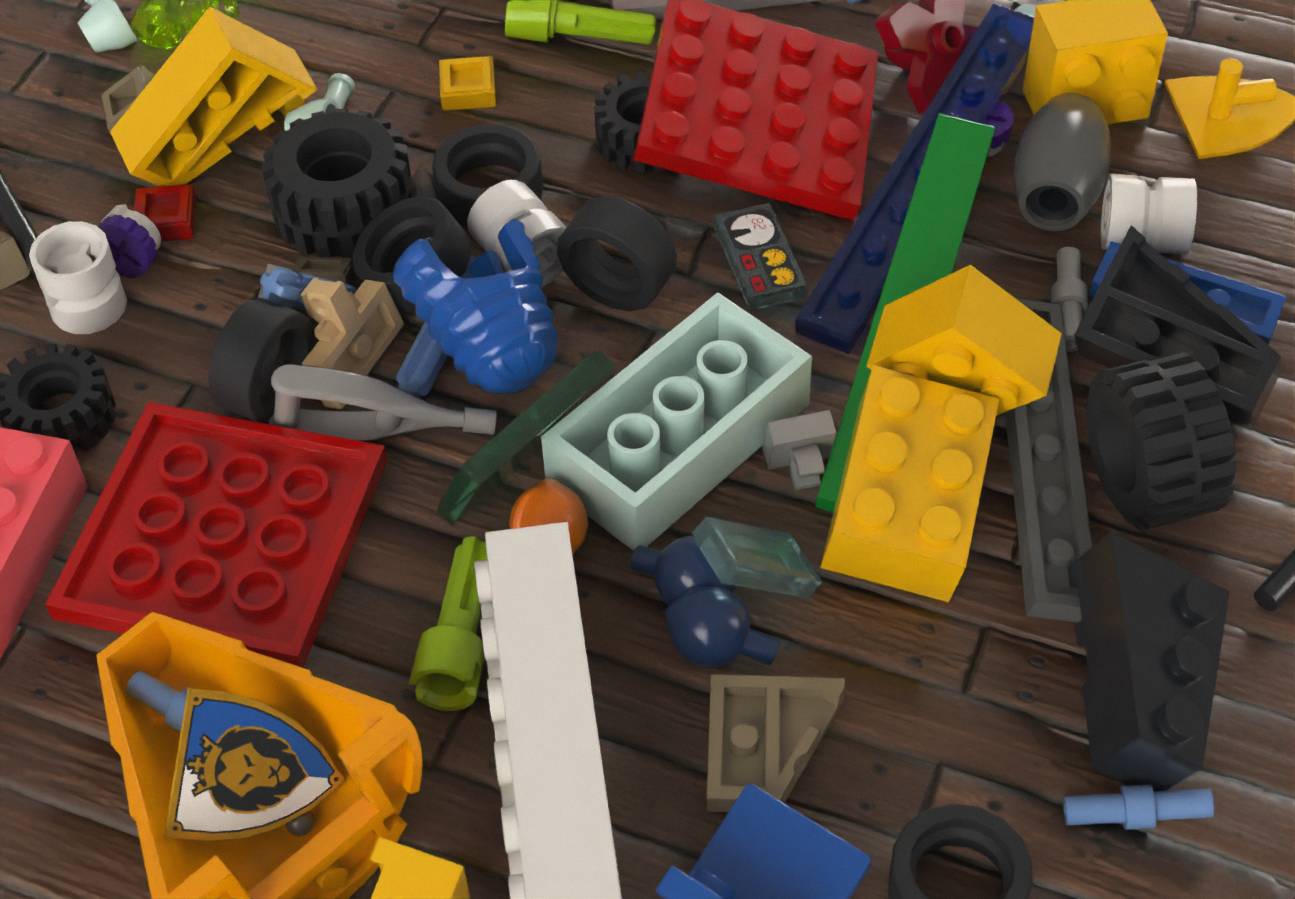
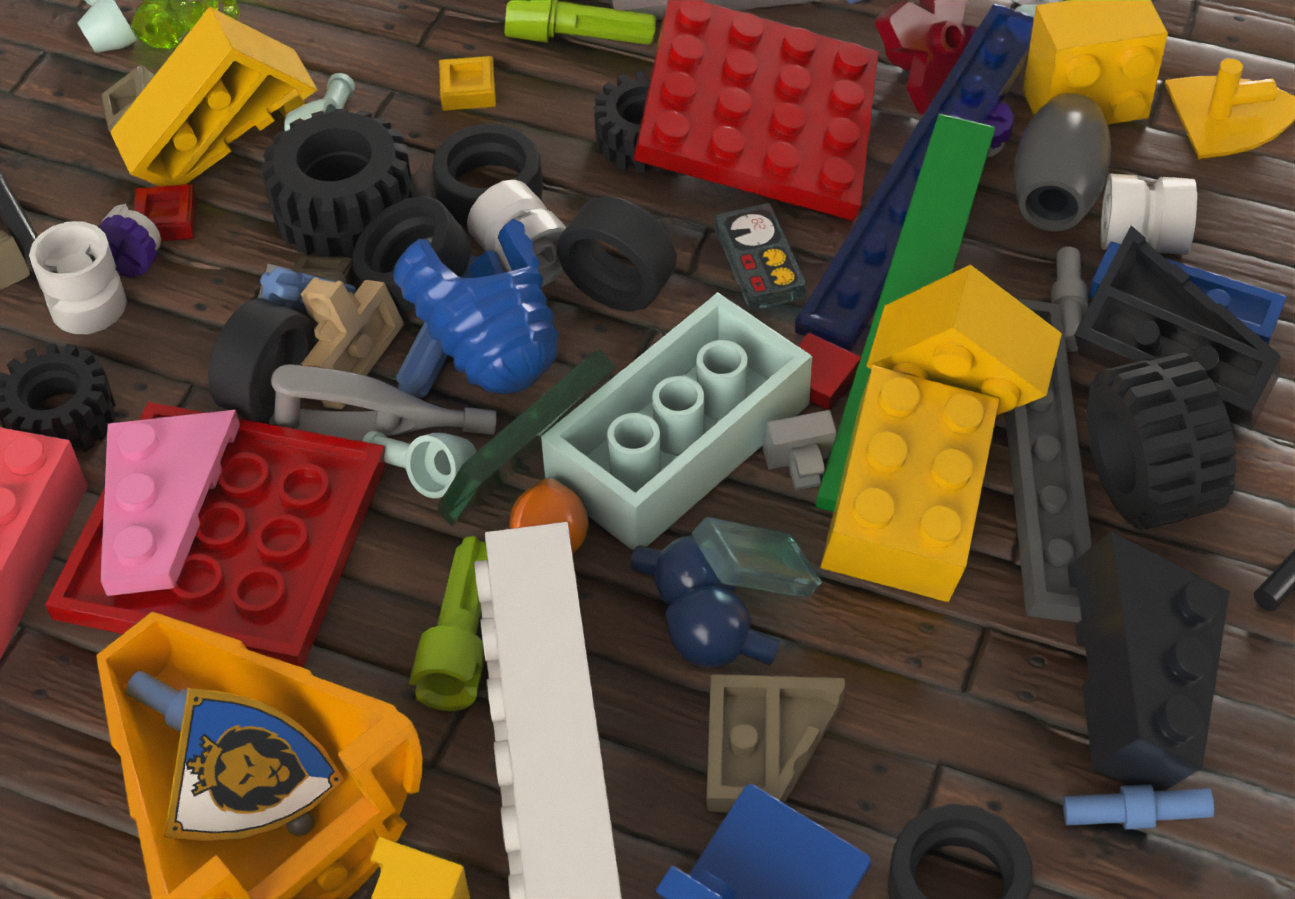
none -> bright pink wing [101,409,240,596]
none -> light aqua bar [362,431,478,498]
none -> red tile [798,333,861,410]

